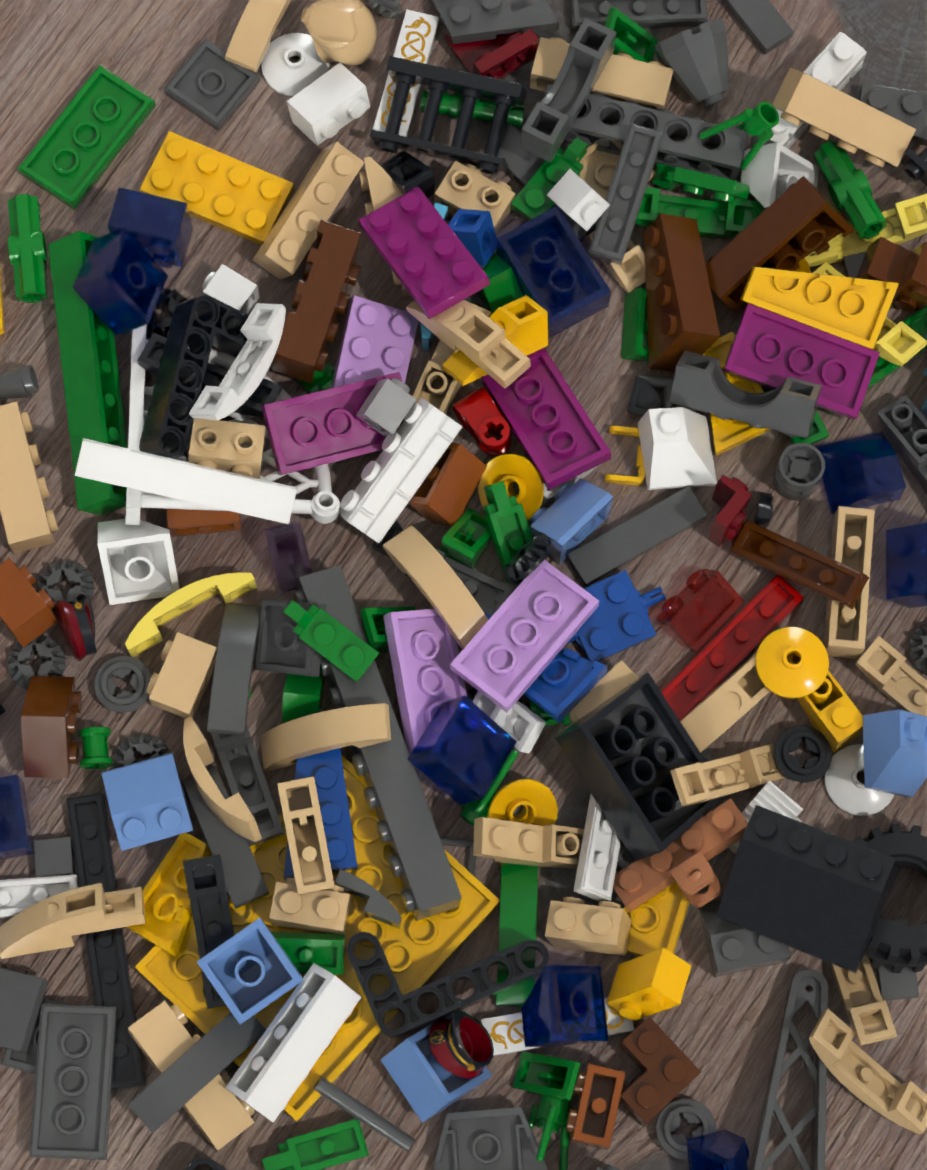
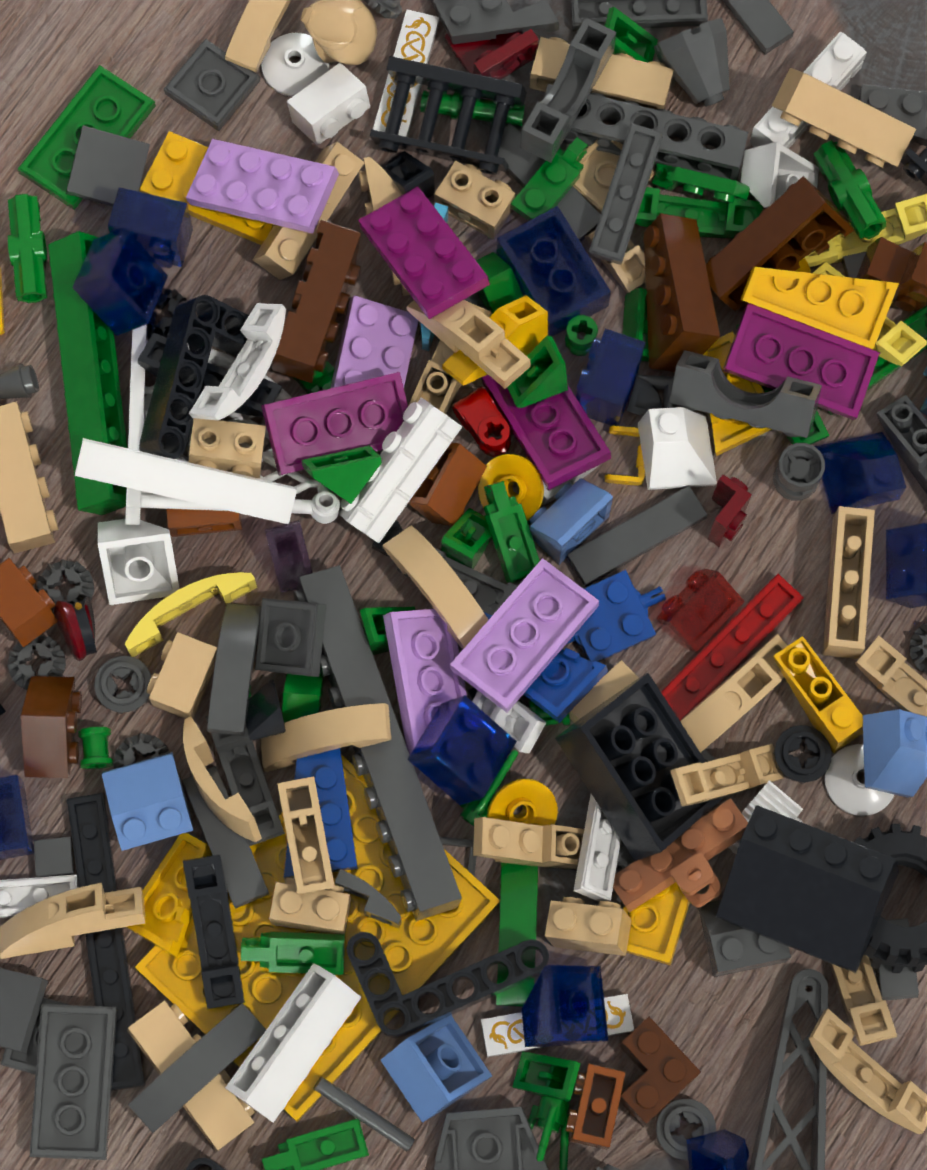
medium blue slope [197,918,303,1025] -> none
white brick [202,264,259,315] -> none
green hinge [283,600,379,682] -> none
light grey brick [355,378,417,436] -> none
piece [429,1011,494,1079] -> none
blue brick [448,209,499,266] -> none
black gear [504,534,551,582] -> none
white brick [547,169,610,231] -> none
yellow brick [606,947,691,1021] -> none
green plant [699,101,779,170] -> none
reddish brown tile [730,520,869,609] -> none
black tile [754,492,773,528] -> none
yellow dish [755,627,829,699] -> none
none -> dark grey tile [65,125,150,212]
none -> lavender plate [186,139,339,234]
none -> black slope [246,679,286,740]
none -> green slope [301,445,382,504]
none -> green slope [507,335,568,408]
none -> green bush [565,315,598,356]
none -> clear blue brick [576,328,646,426]

